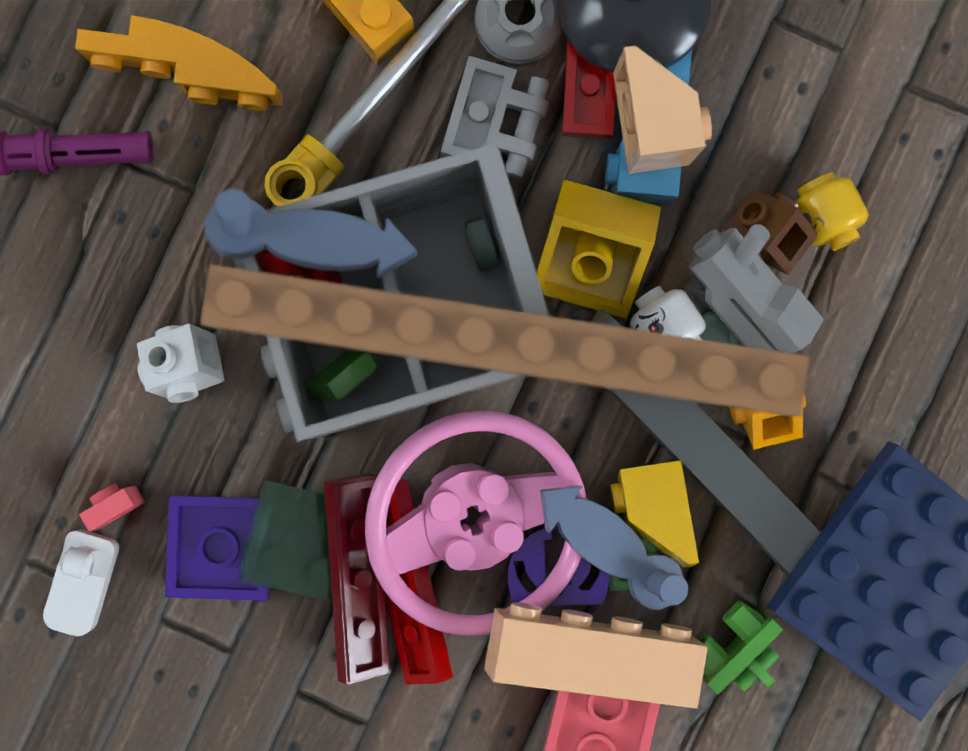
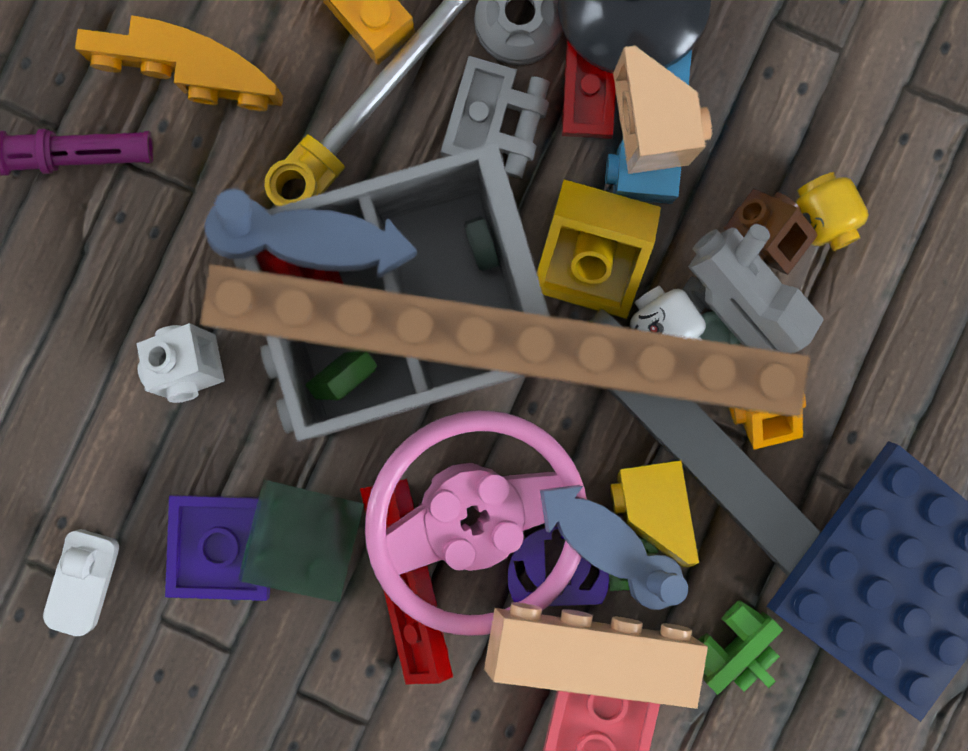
coral plate [79,483,146,532] -> none
dark red tile [324,473,390,685] -> none

